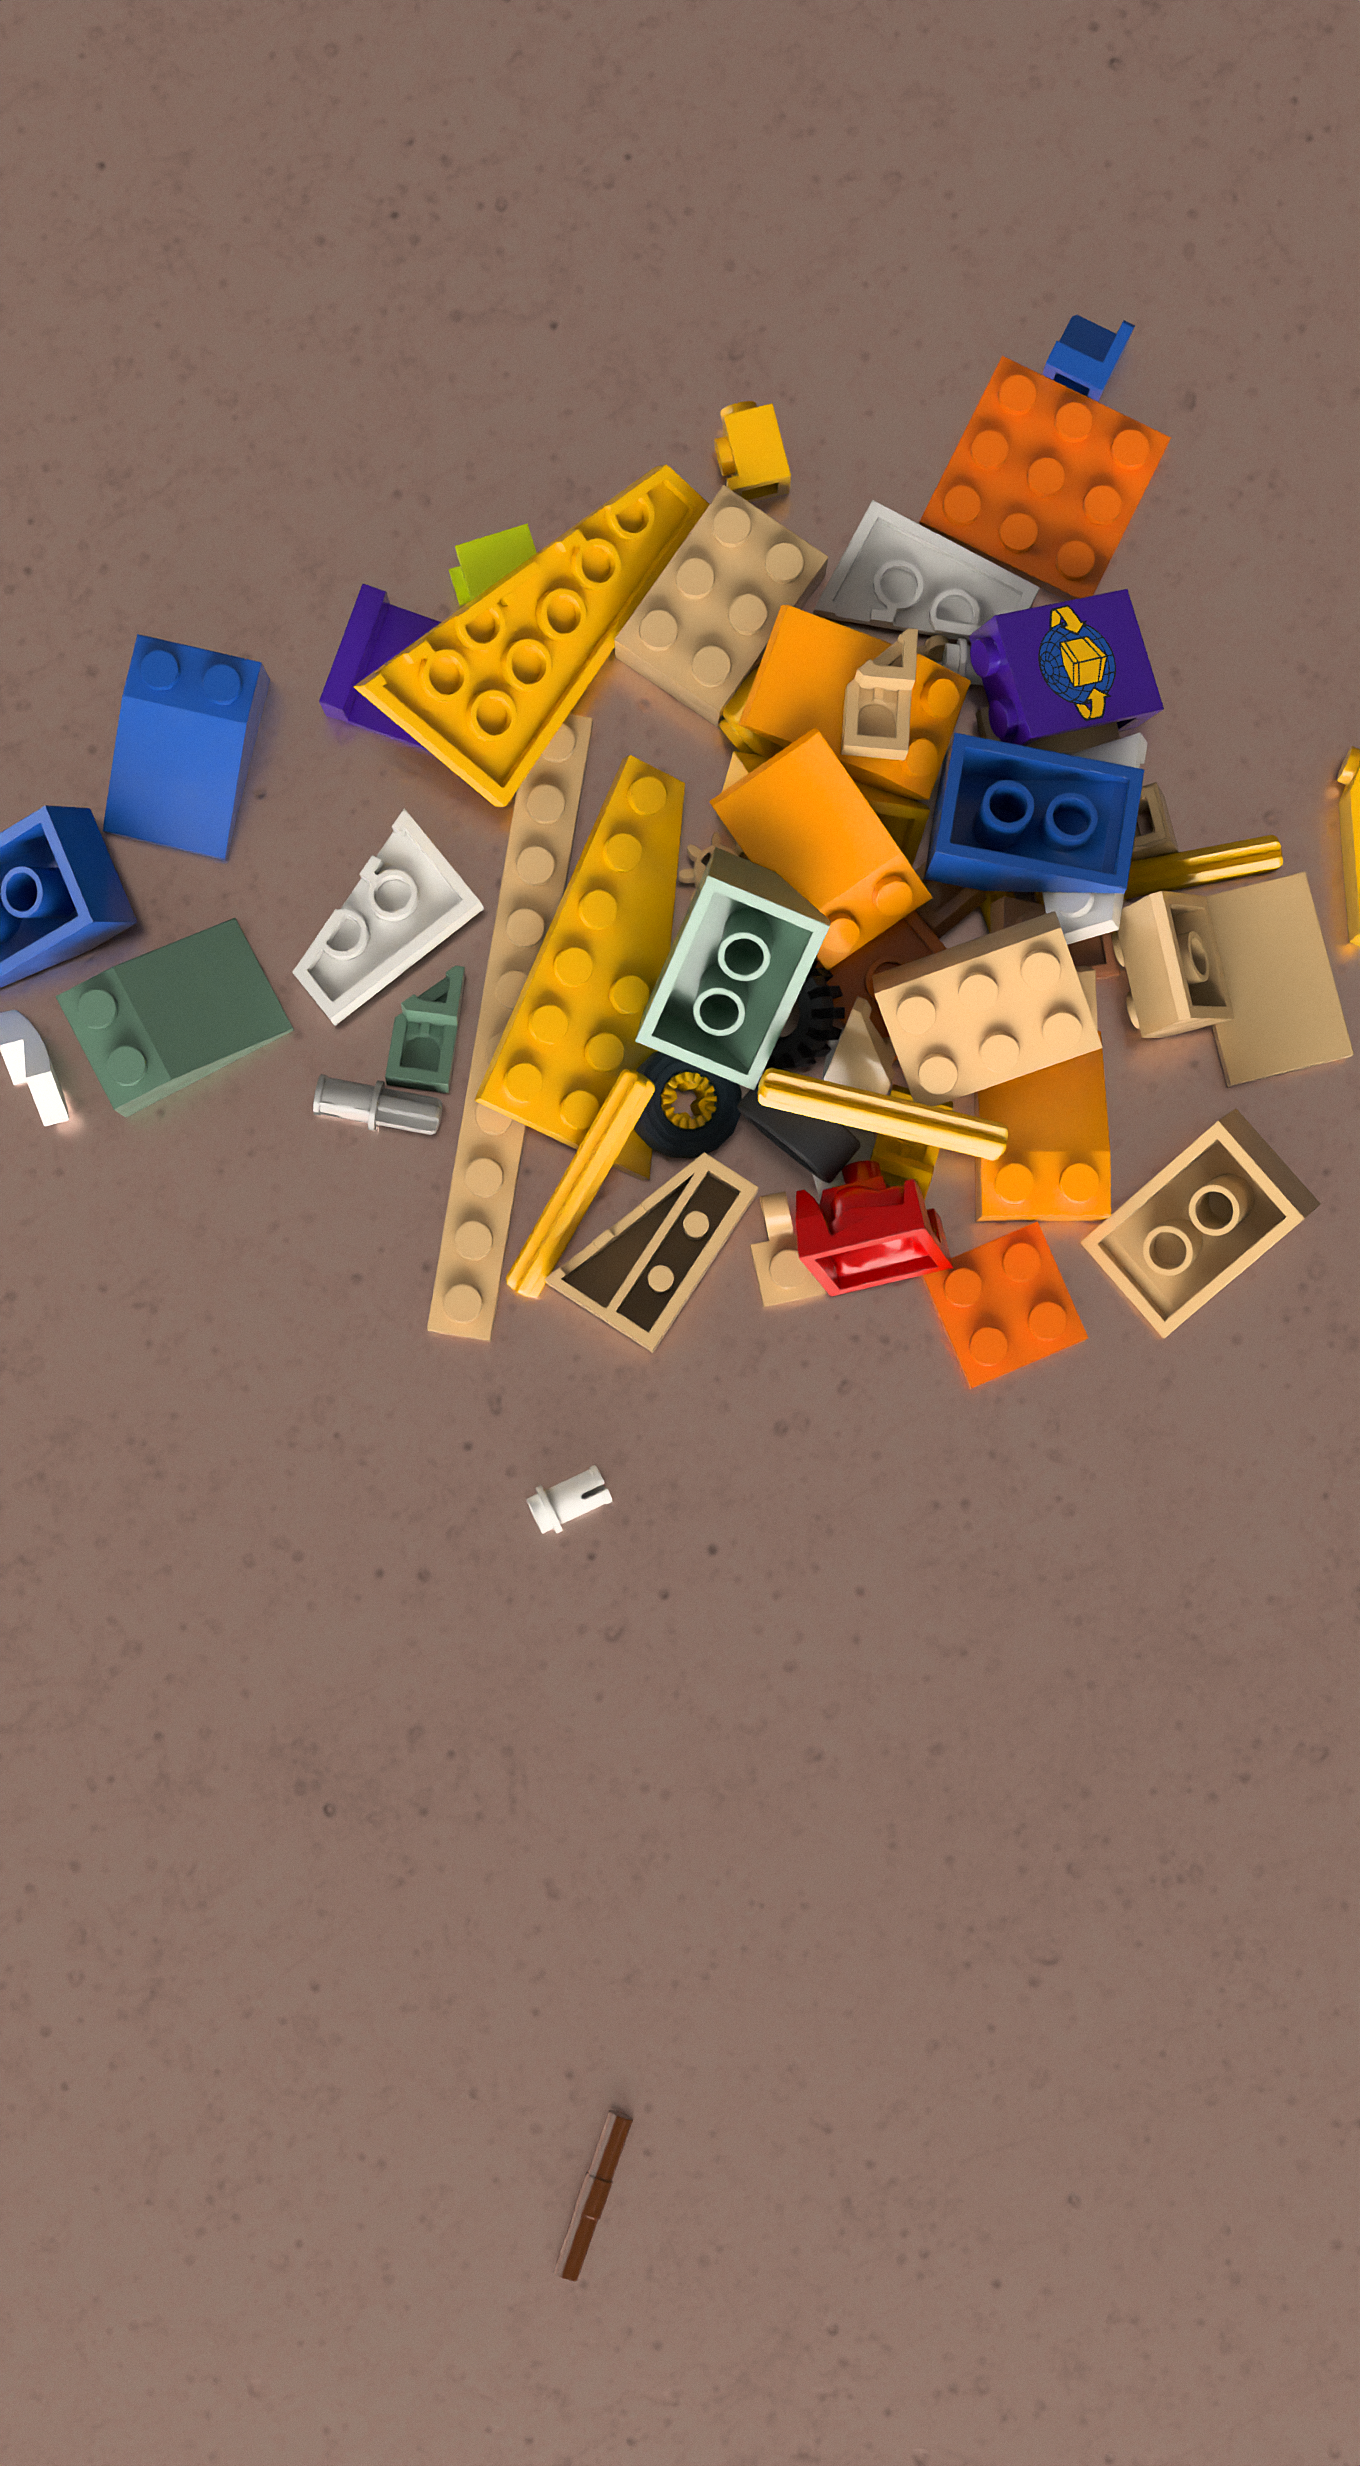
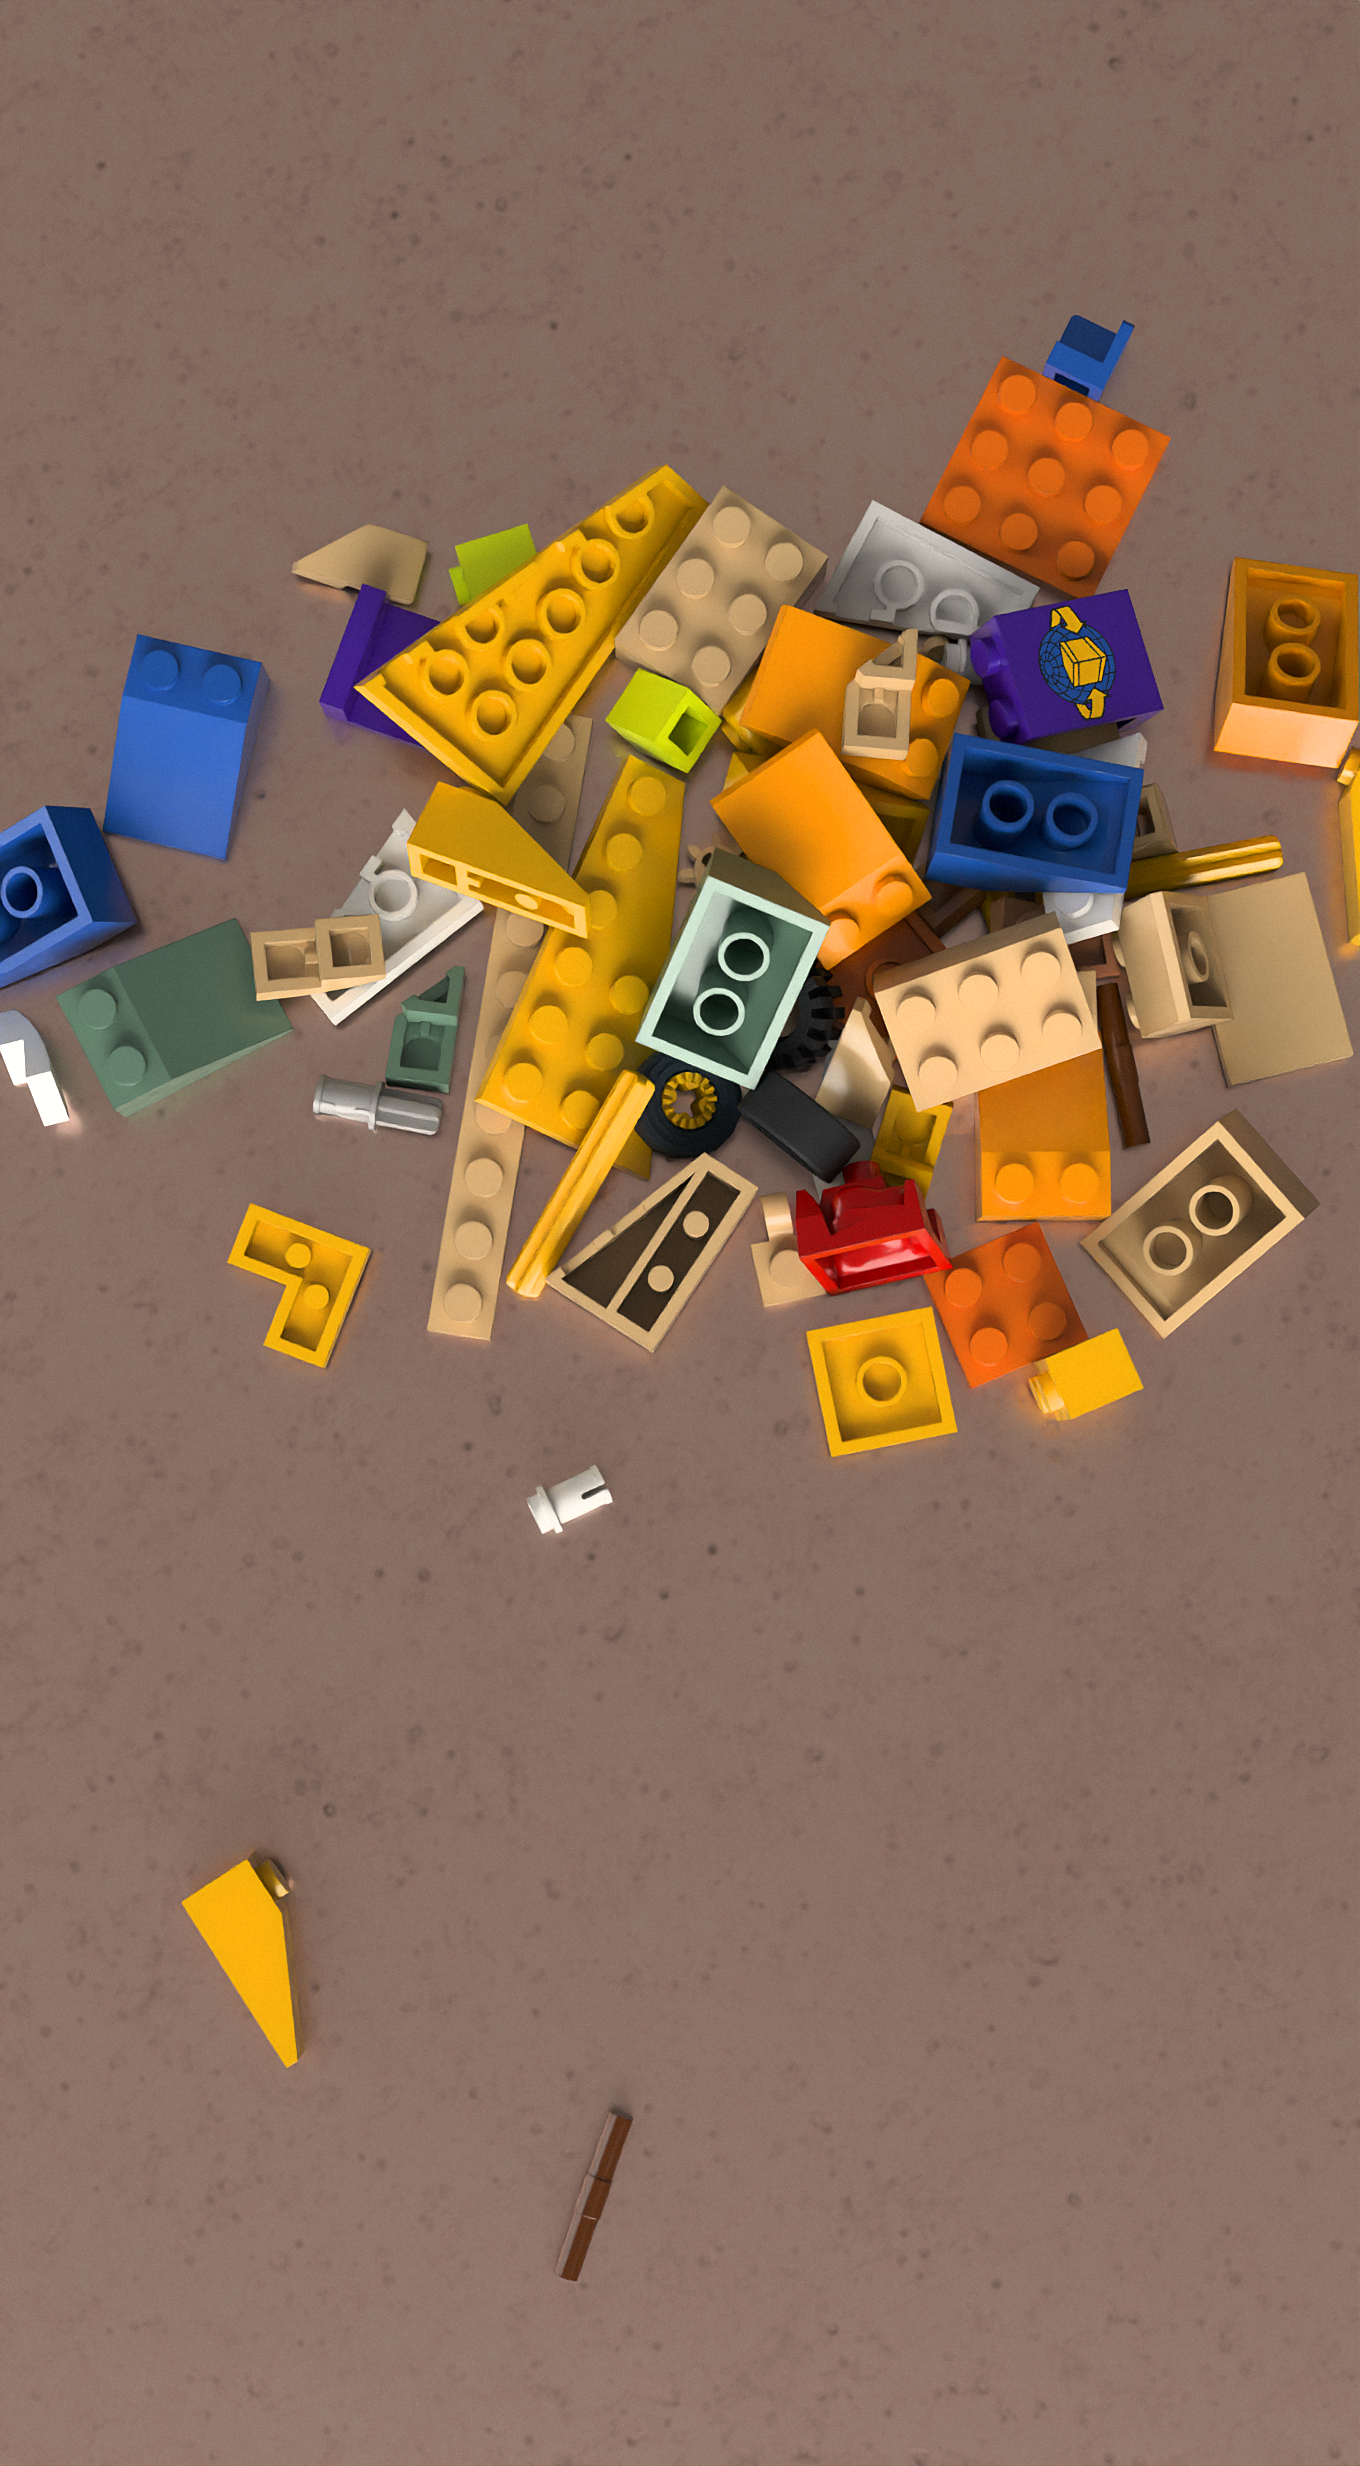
yellow brick [714,401,791,503] -> none
yellow axle [757,1068,1008,1160] -> none
none -> yellow slope [181,1852,305,2068]
none -> yellow plate [227,1203,371,1369]
none -> tan slope [250,914,386,1001]
none -> tan slope [291,523,429,606]
none -> yellow slope [406,781,592,939]
none -> neon yellow brick [605,668,722,773]
none -> yellow plate [805,1306,958,1457]
none -> yellow brick [1028,1328,1144,1421]
none -> reddish brown piece [1096,983,1151,1149]
none -> light orange slope [1214,557,1359,769]

